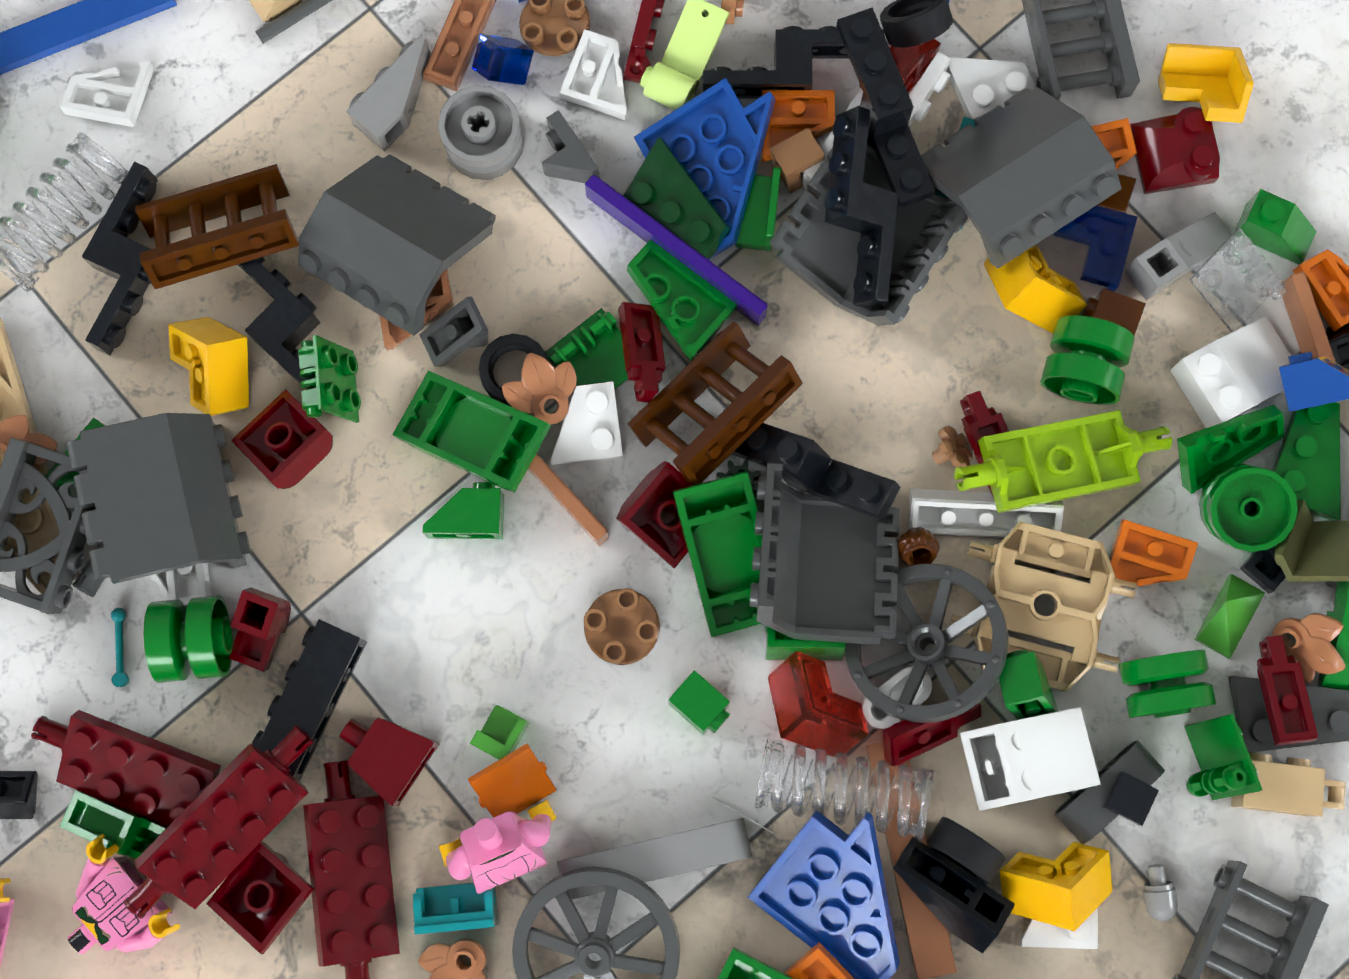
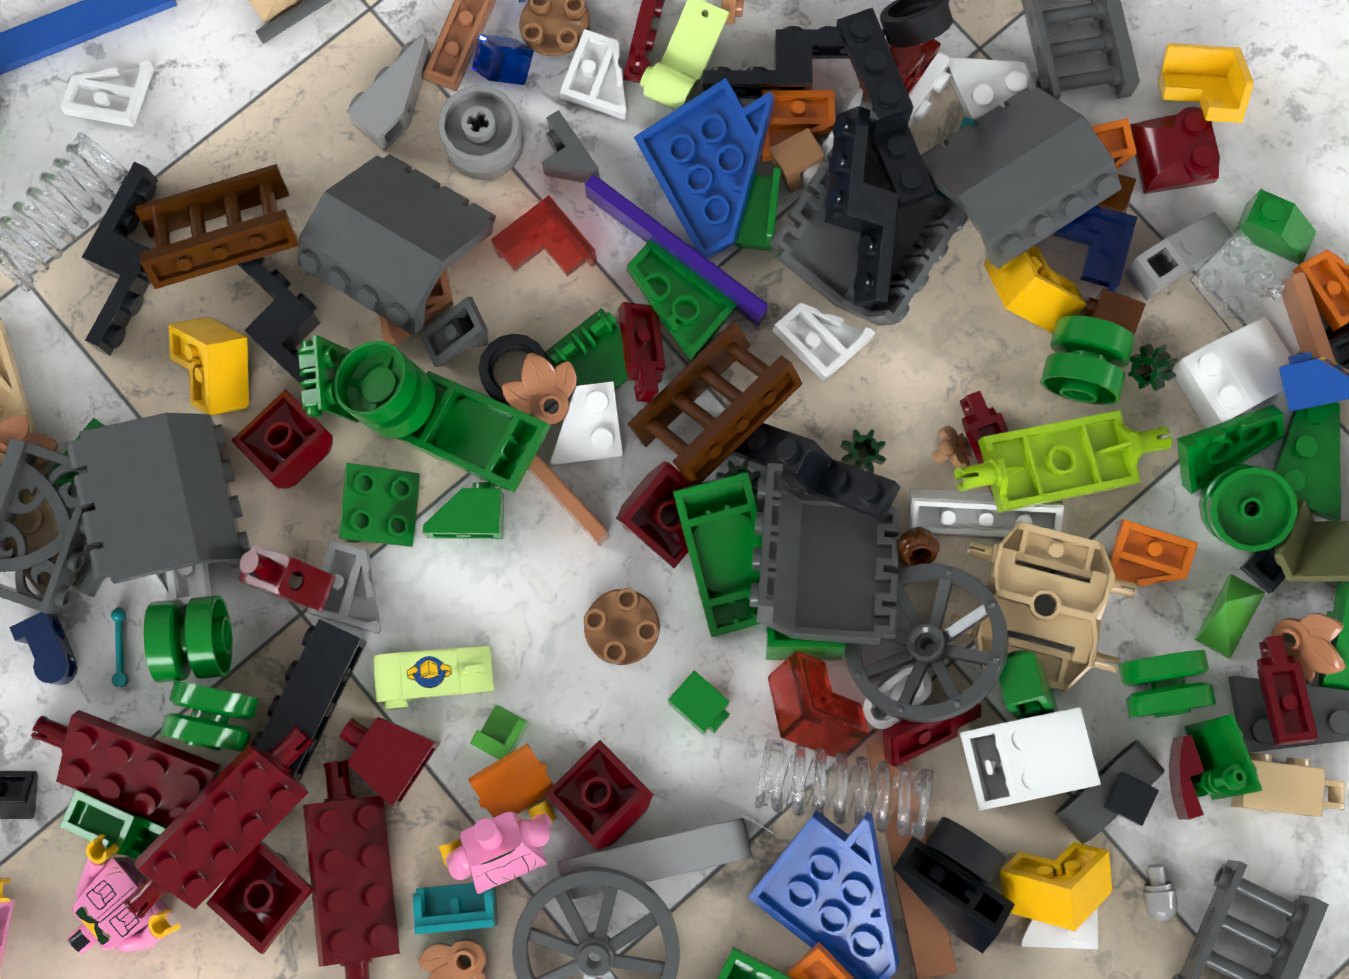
dark red brick [229,587,291,672] -> none
dark green wing [623,137,730,259] -> none
none -> dark blue leg [9,612,78,686]
none -> green wheel [160,680,260,752]
none -> dark red torso [239,545,336,612]
none -> light grey wing [307,540,381,634]
none -> green wheel [334,340,435,438]
none -> green hinge [338,463,420,547]
none -> yellowish green door [373,645,494,710]
none -> clear red panel [491,195,597,277]
none -> dark red slope [544,740,654,851]
none -> white wing [772,302,876,382]
none -> dark green gear [840,429,886,473]
none -> dark green gear [1128,343,1177,391]
none -> dark red slope [1169,734,1205,820]

